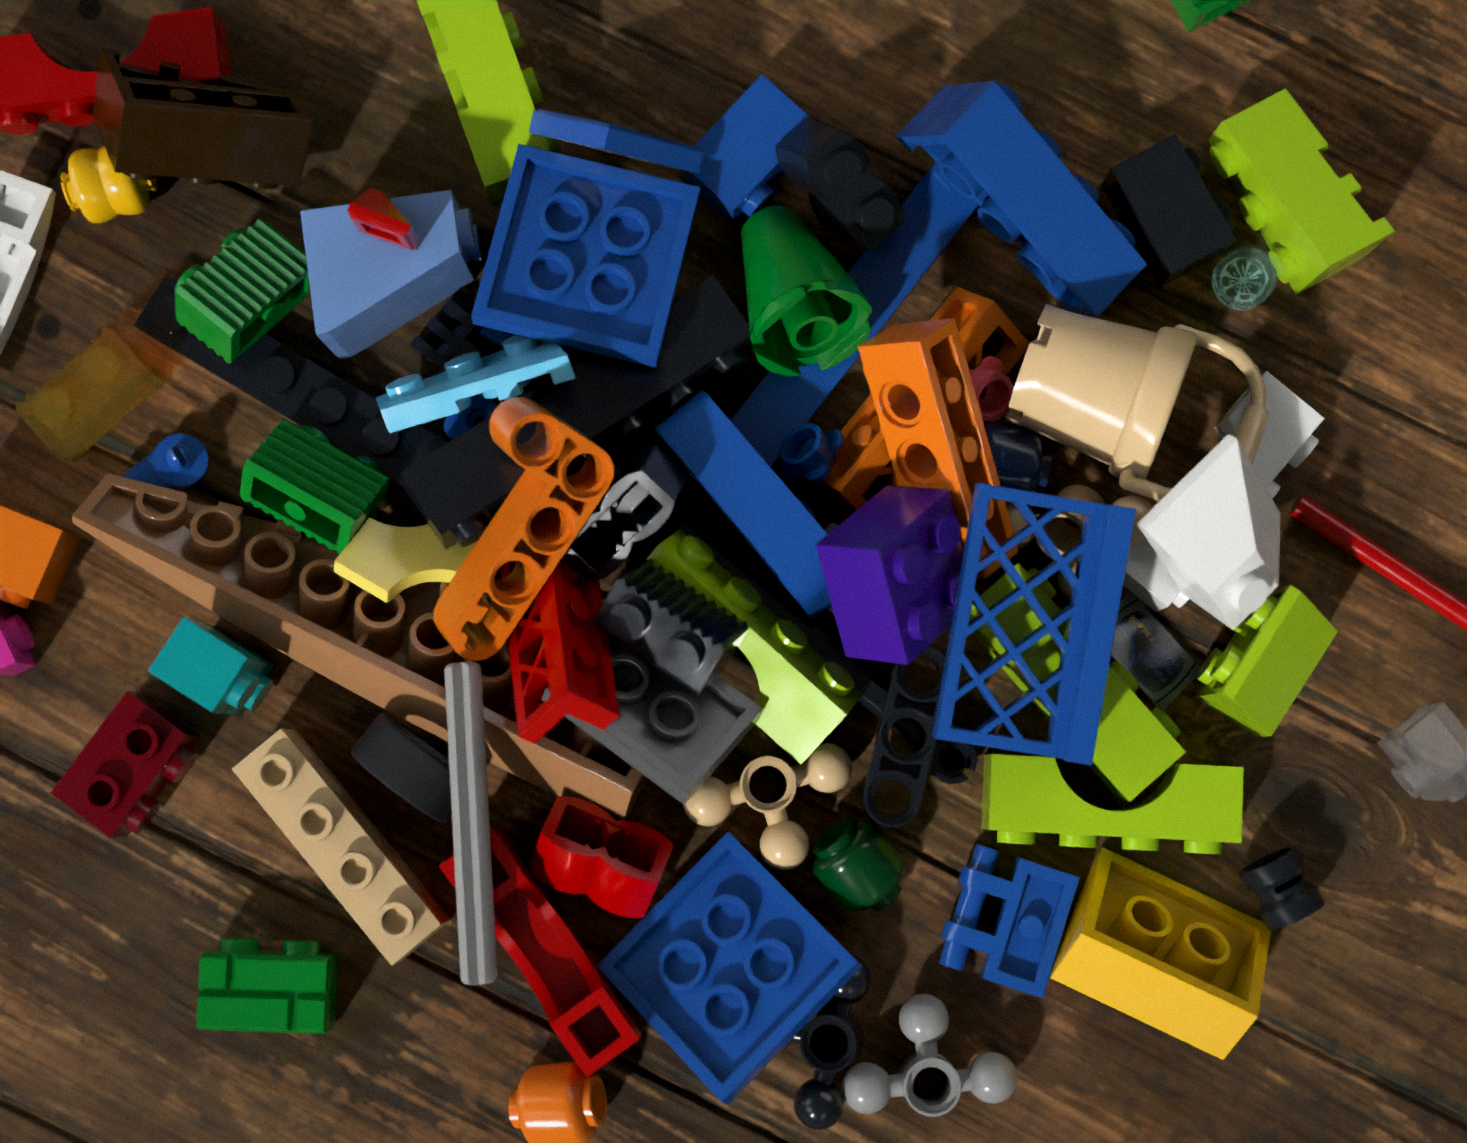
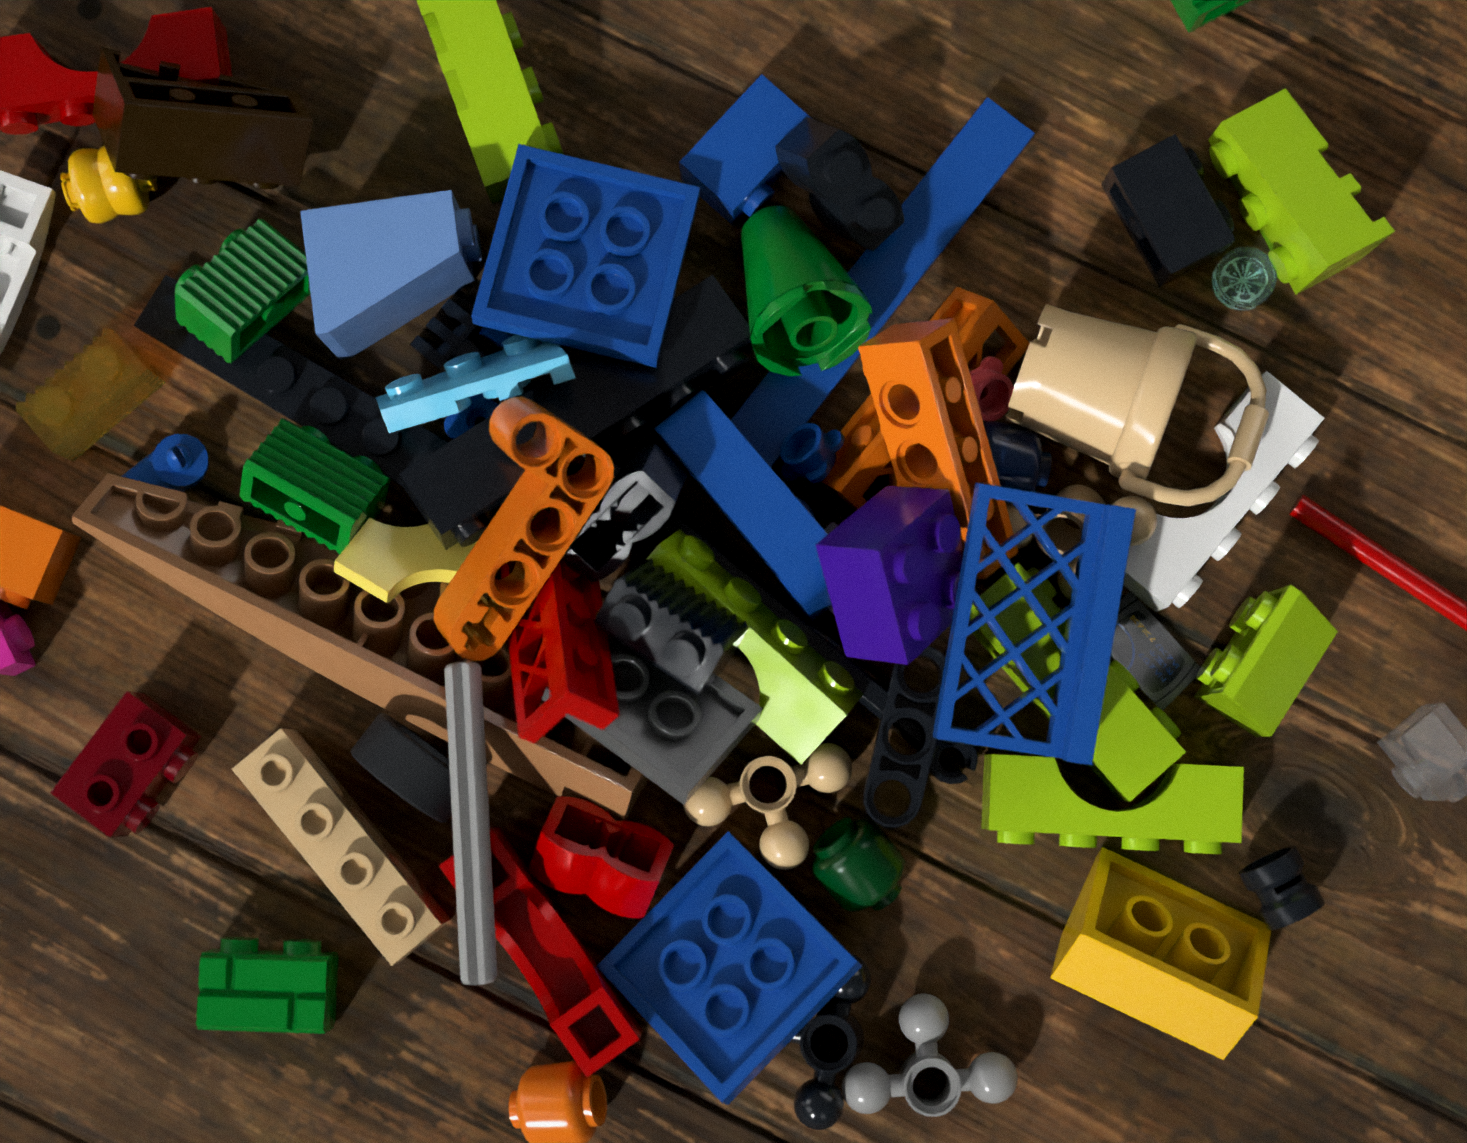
teal brick [148,617,275,716] -> none
red slope [347,188,421,251] -> none
blue tile [529,109,704,174] -> none
blue wedge [895,81,1147,317] -> none
blue plate [939,844,1080,998] -> none
white slope [1137,434,1281,630] -> none

